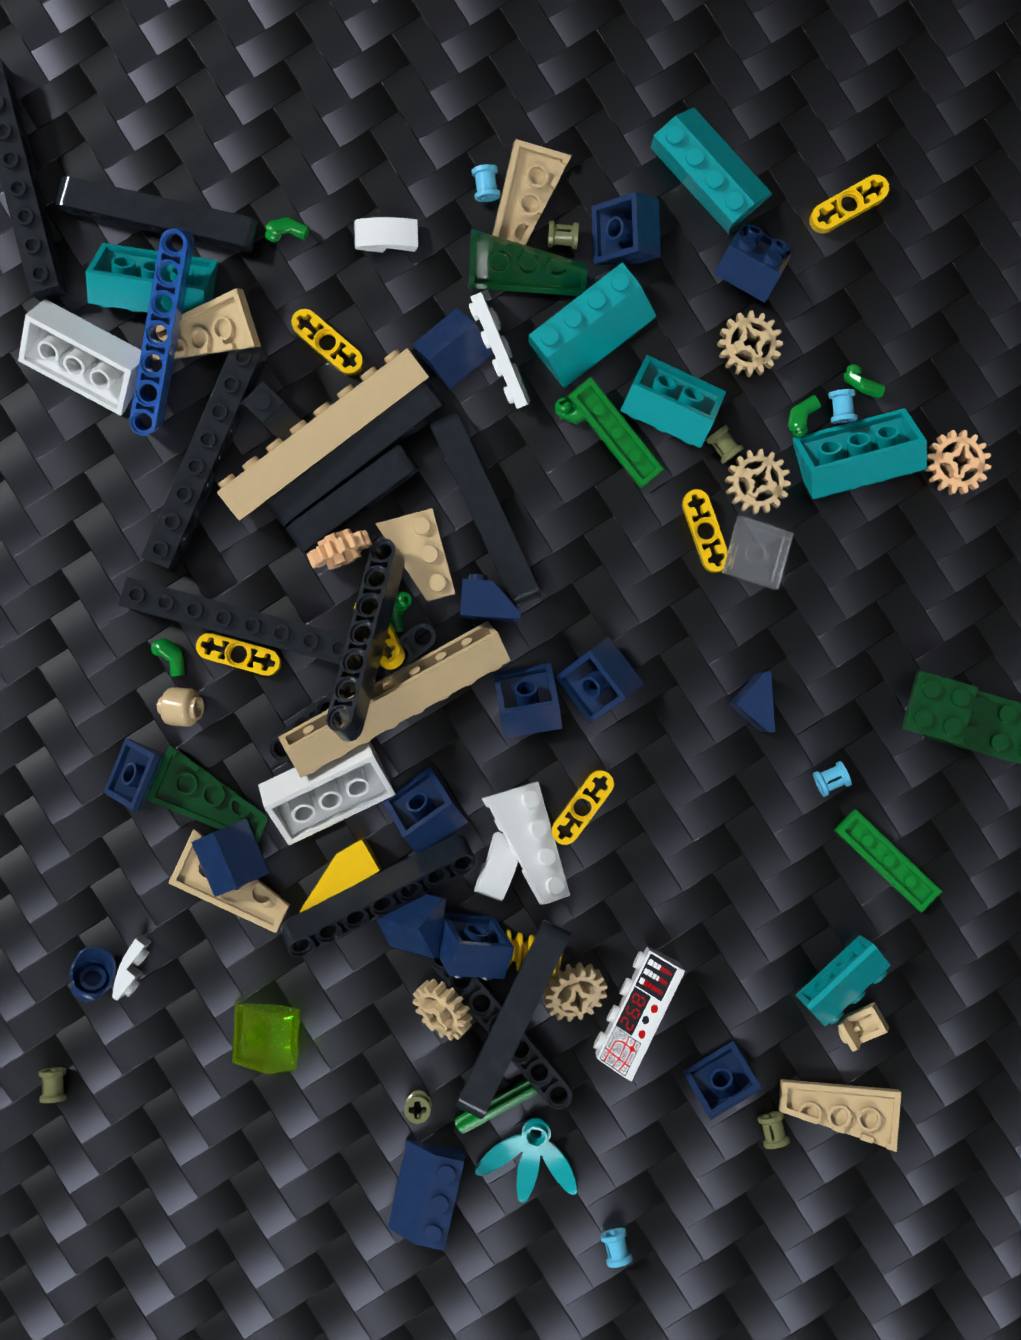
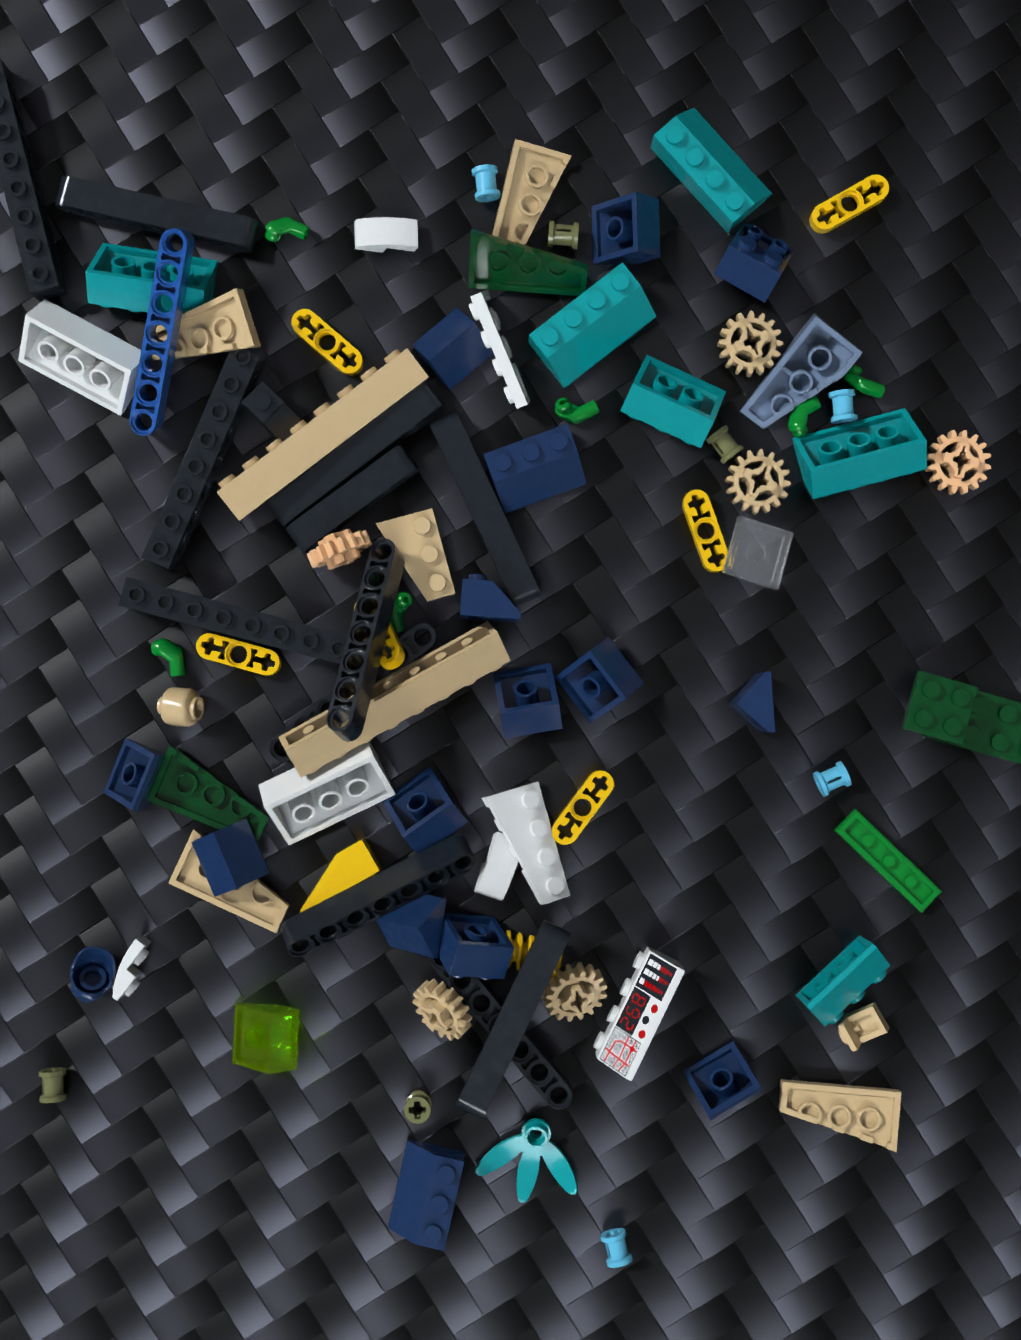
green axle [455,1079,537,1134] -> none
green tile [567,377,664,488] -> none
olive bush [757,1111,790,1149] -> none
none -> dark blue slope [484,423,587,514]
none -> sand blue wedge [740,313,863,429]

